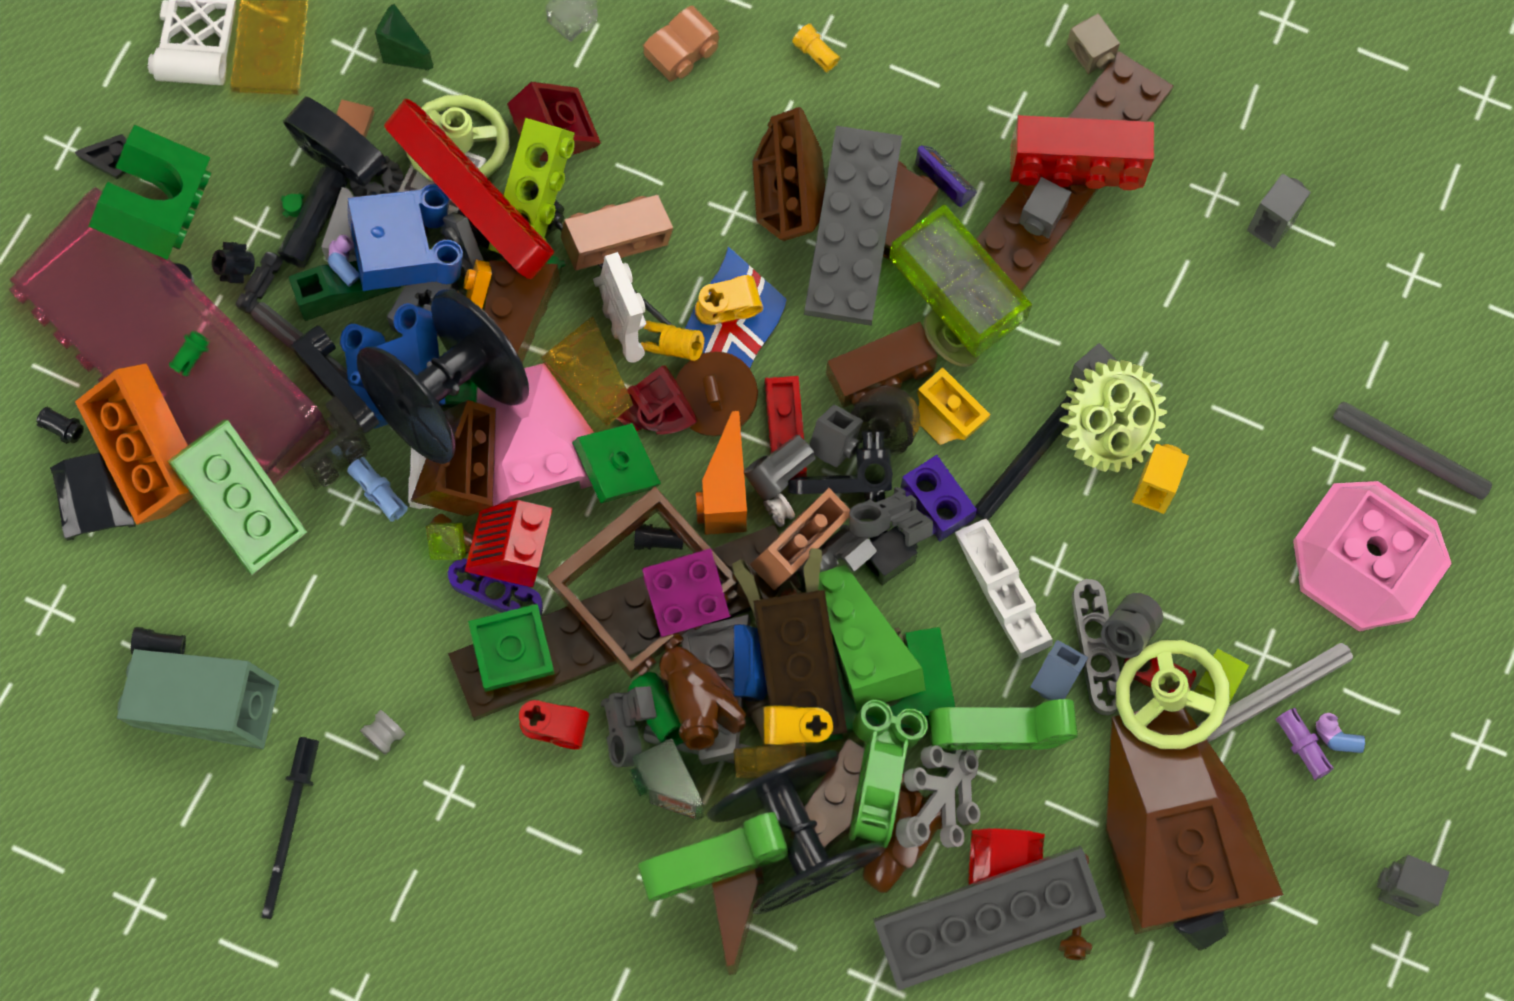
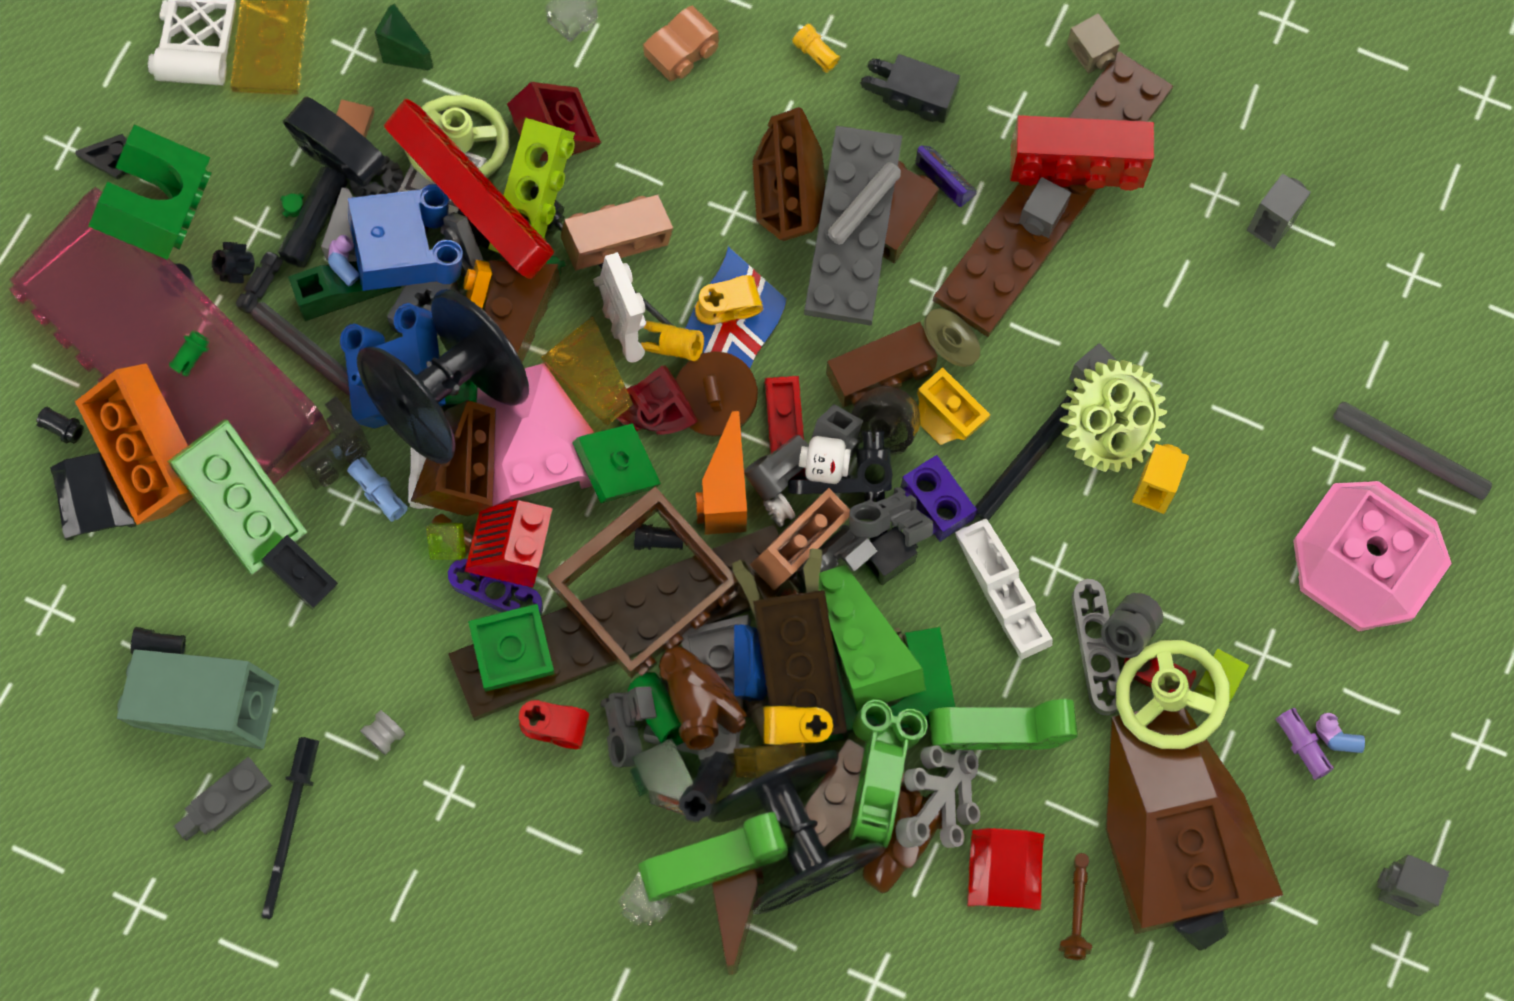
black beam [290,325,380,434] -> none
magenta hinge [642,548,730,637] -> none
dark grey plate [873,846,1106,991] -> none
brick [889,204,1032,358] -> none
sand blue brick [1031,640,1088,701] -> none
light grey axle [1198,643,1353,742] -> none
none -> dark grey hinge [174,756,272,841]
none -> black plate [261,535,338,610]
none -> clear brick [619,872,672,927]
none -> black axle [679,751,735,822]
none -> white head [799,436,851,484]
none -> light grey axle [828,162,901,245]
none -> black hinge [860,54,960,123]

